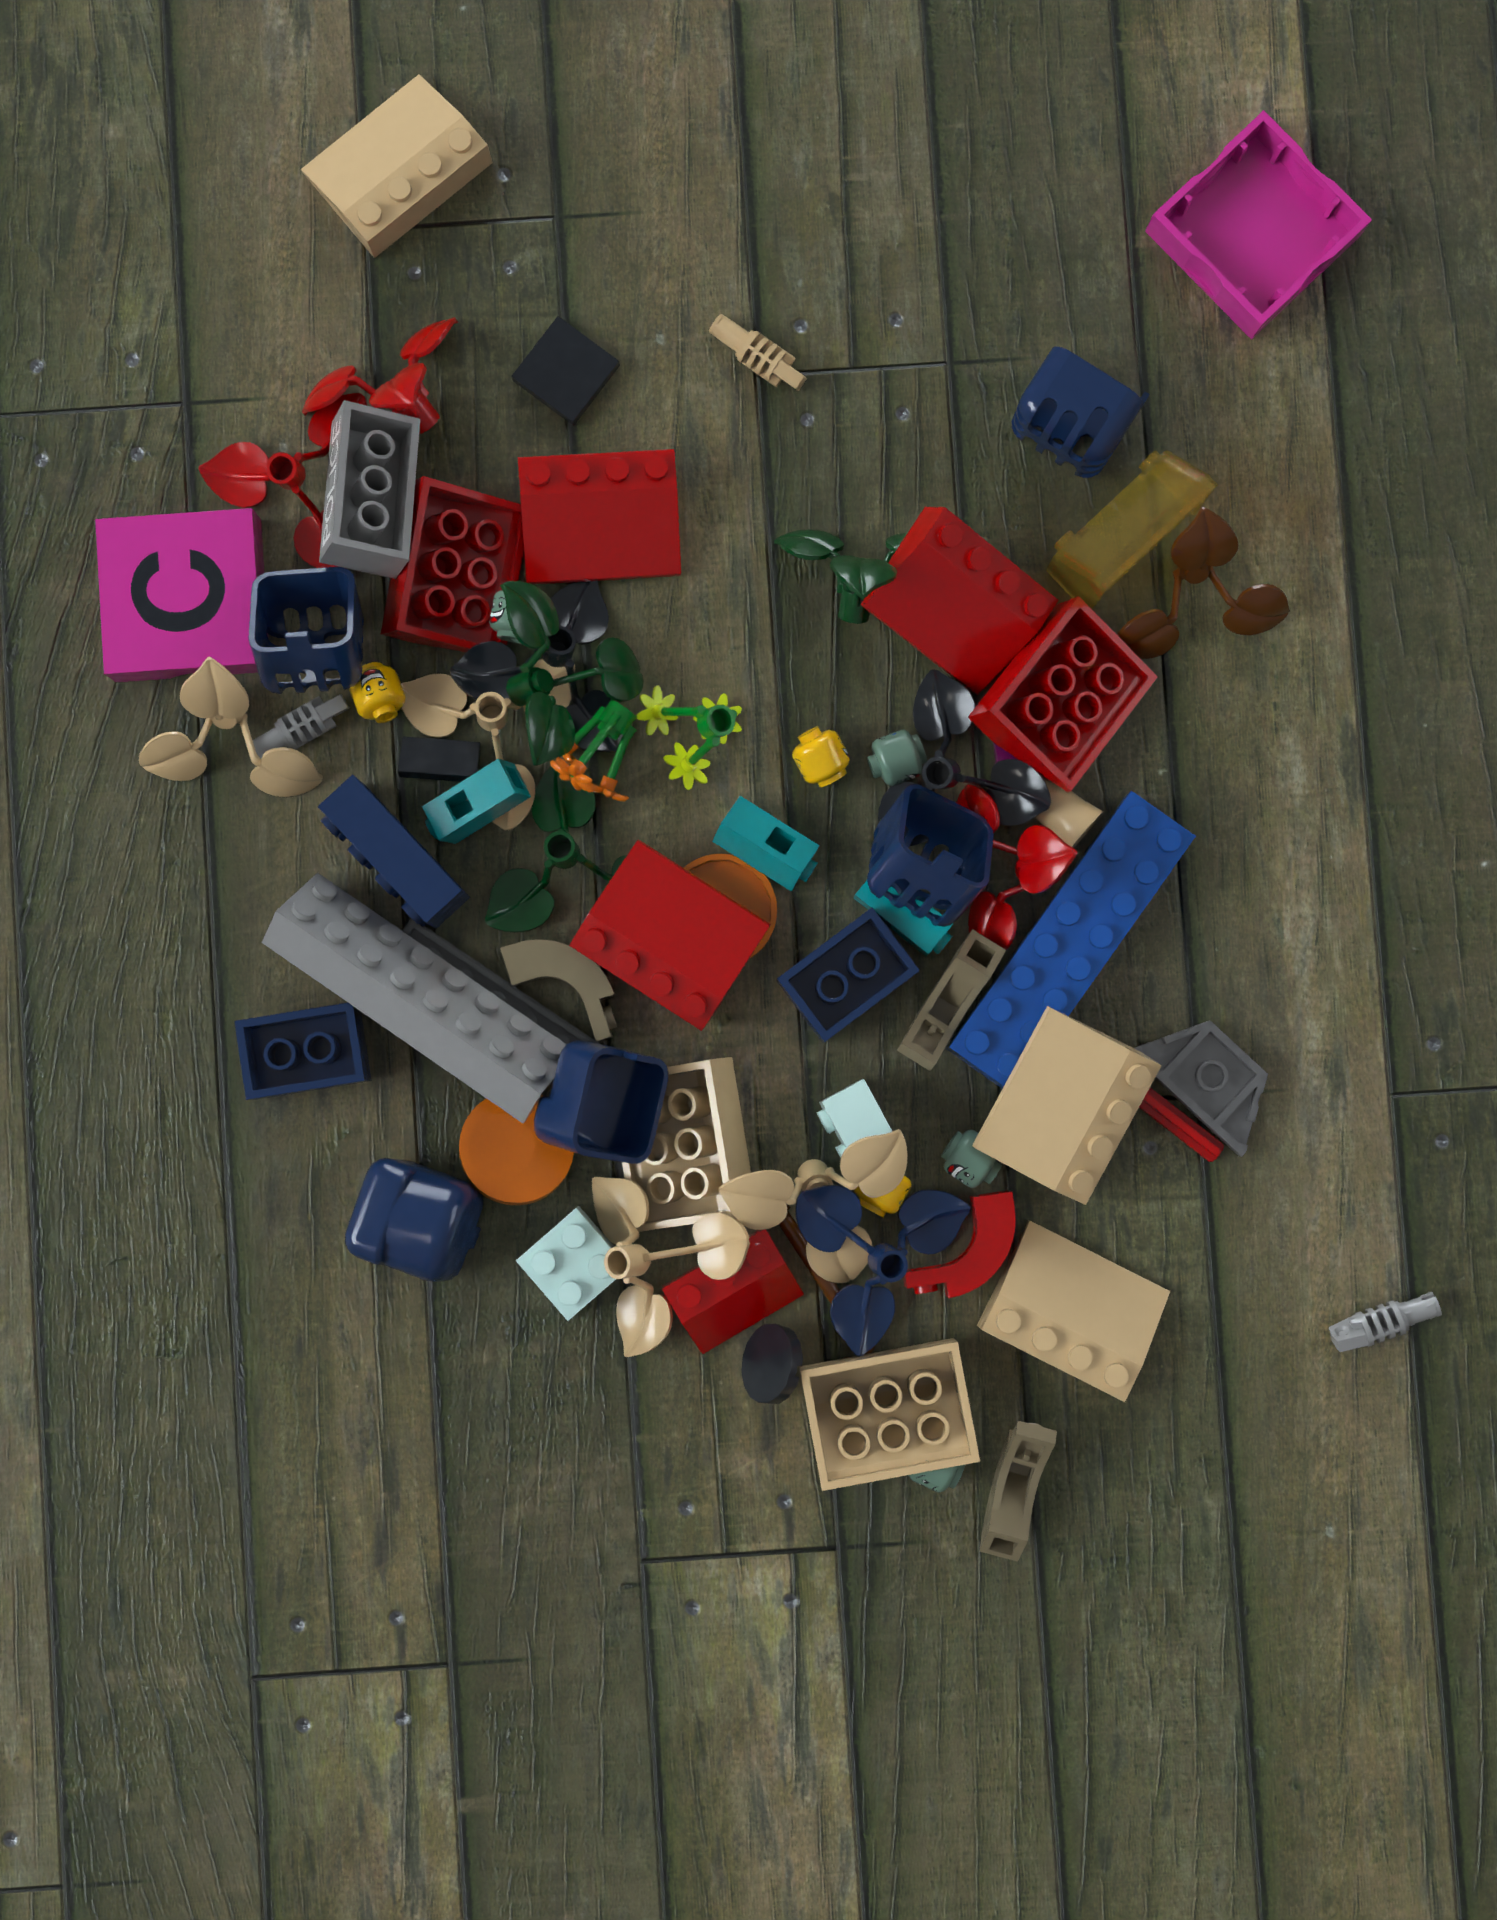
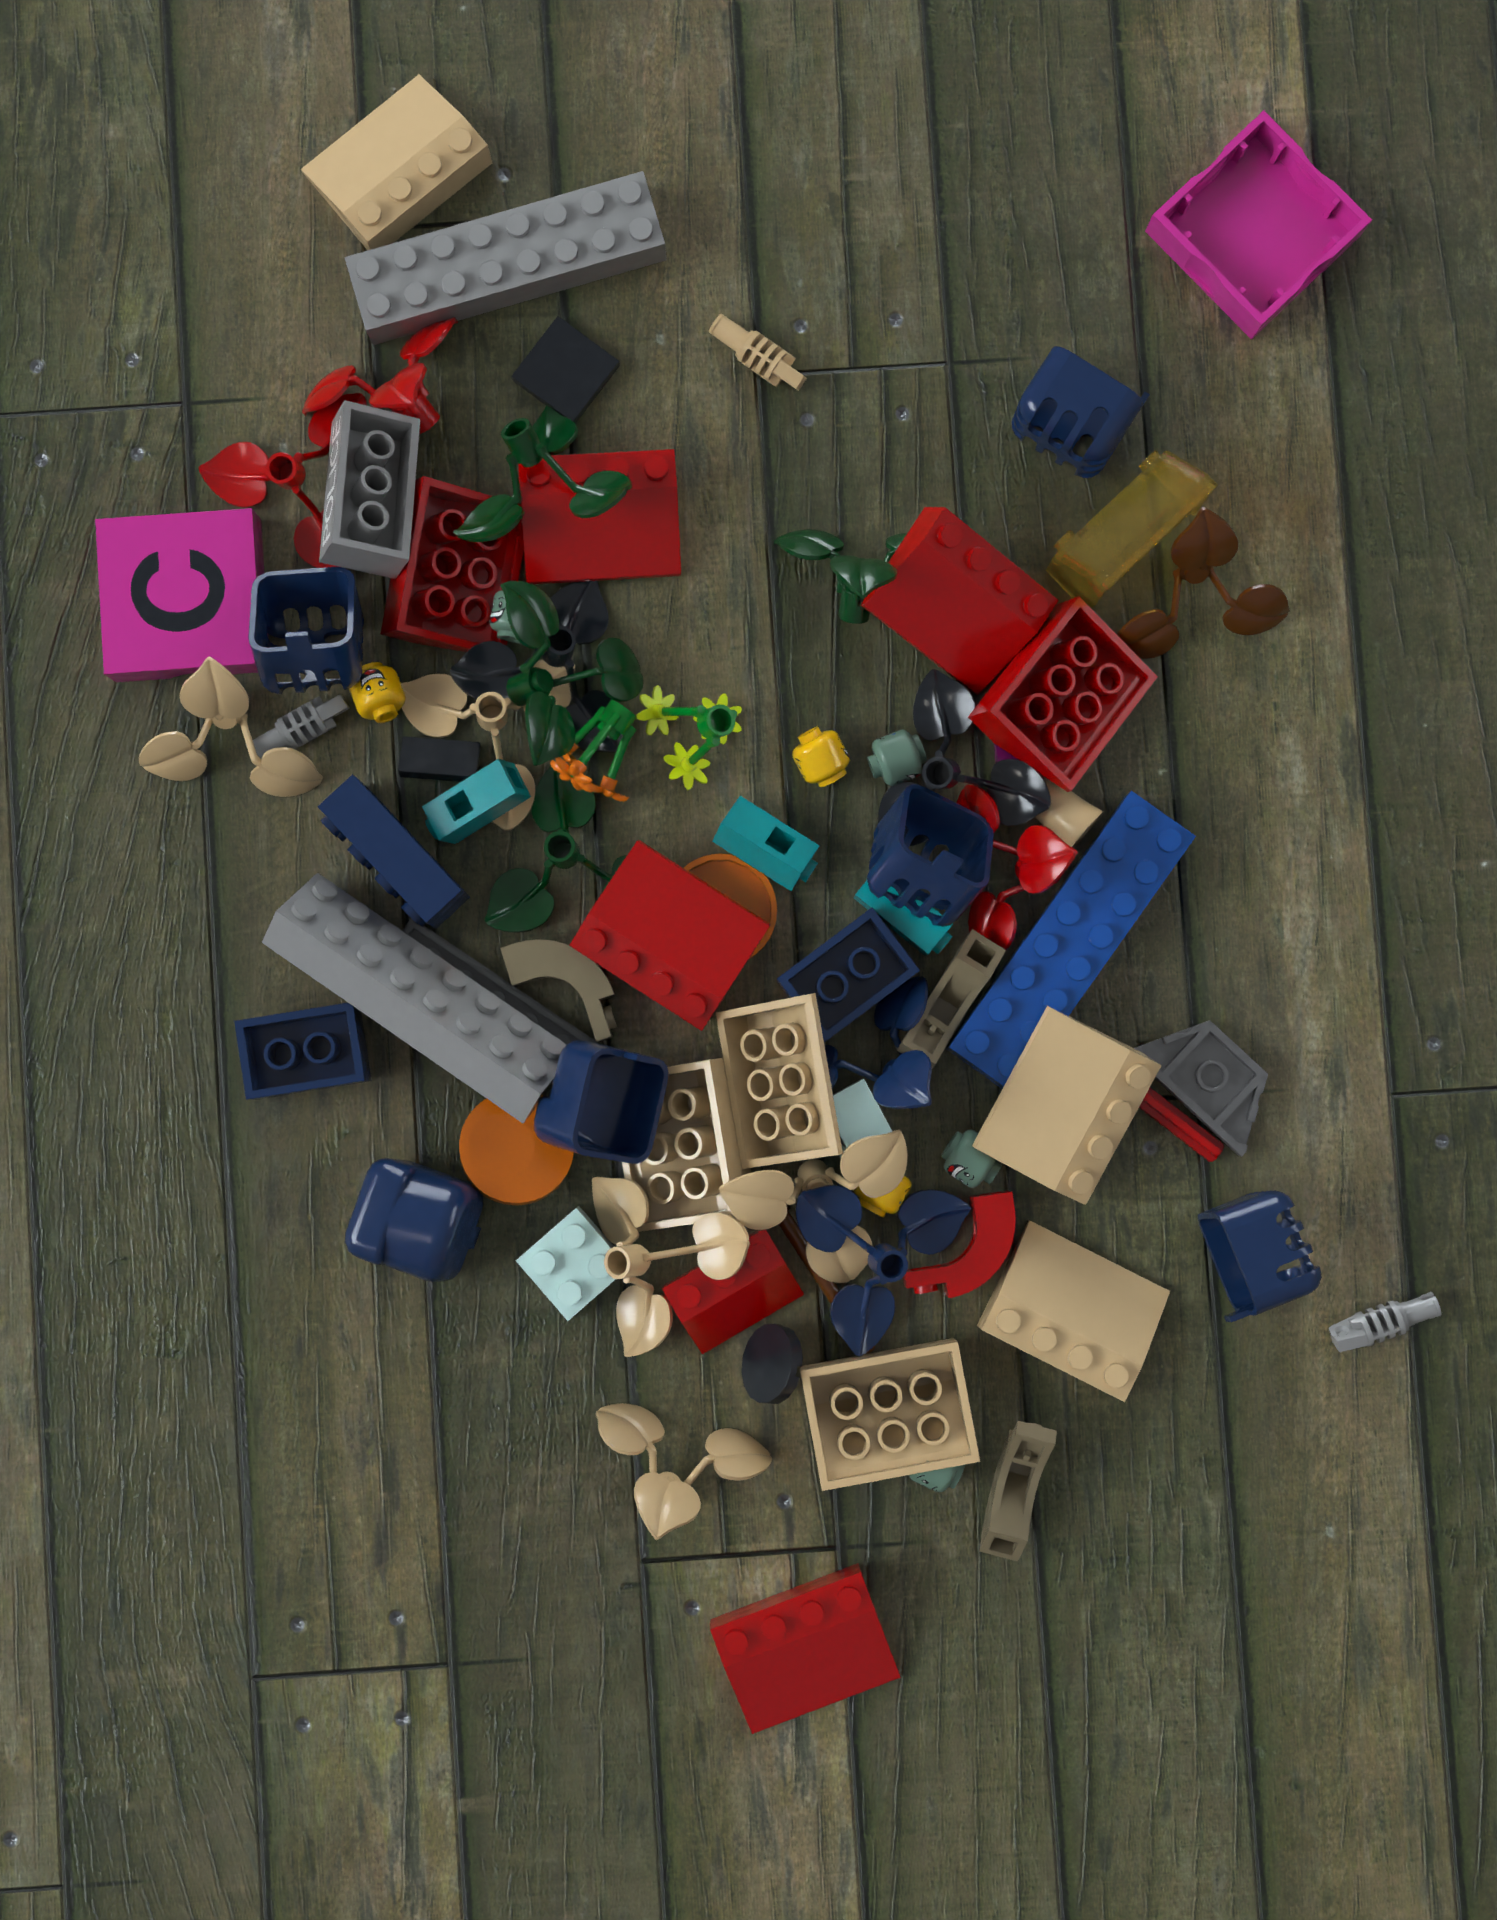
none -> light grey brick [344,171,667,345]
none -> dark green plant [453,406,632,542]
none -> tan plant [596,1403,772,1540]
none -> red slope [710,1563,901,1734]
none -> tan slope [716,993,843,1169]
none -> dark blue plant [824,976,932,1109]
none -> dark blue piece [1198,1190,1322,1322]

